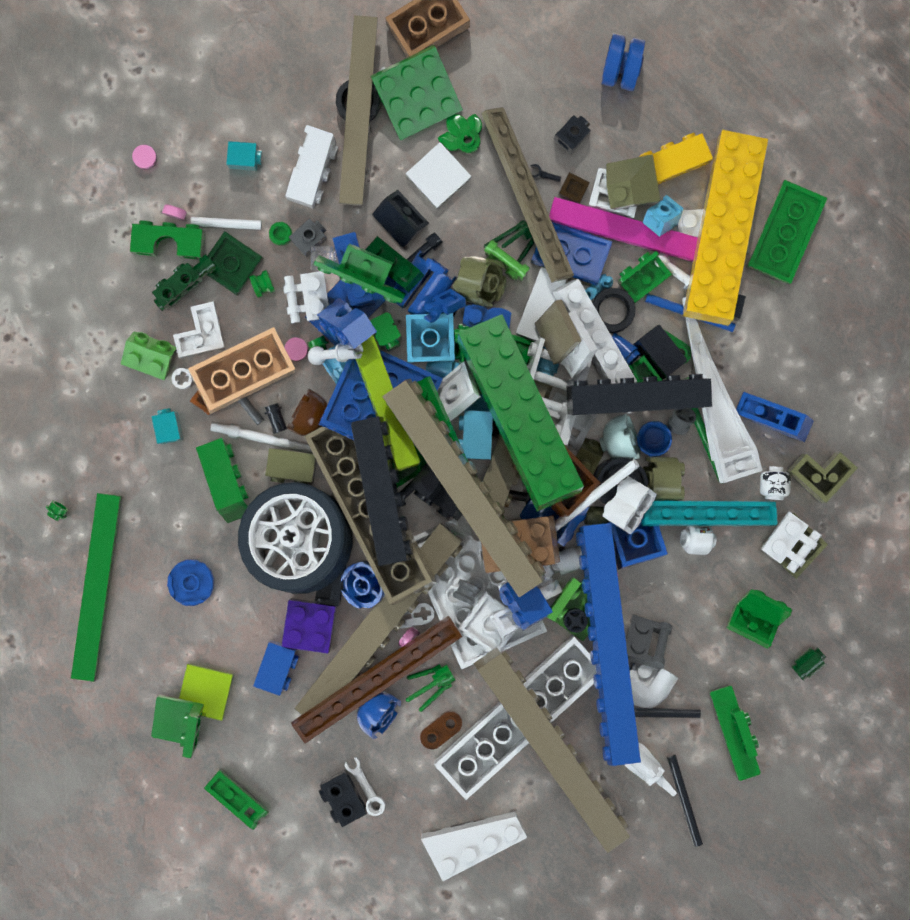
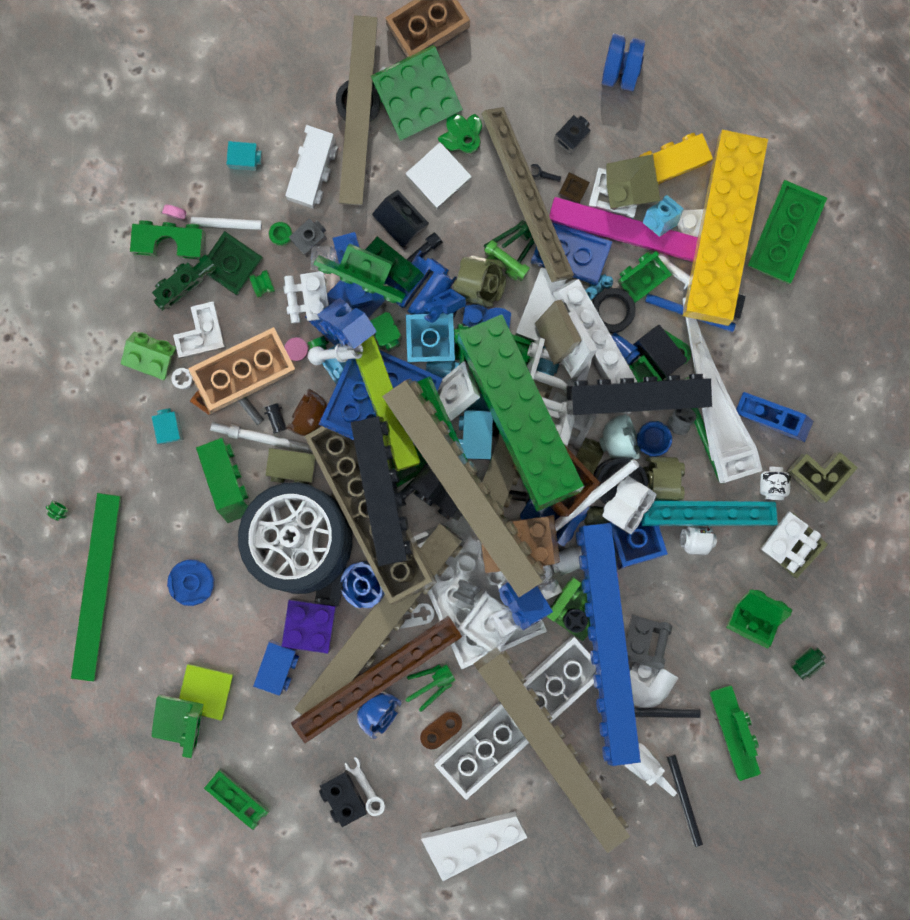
bright pink tile [132,145,157,169] -> none
bright pink tile [398,627,420,647] -> none

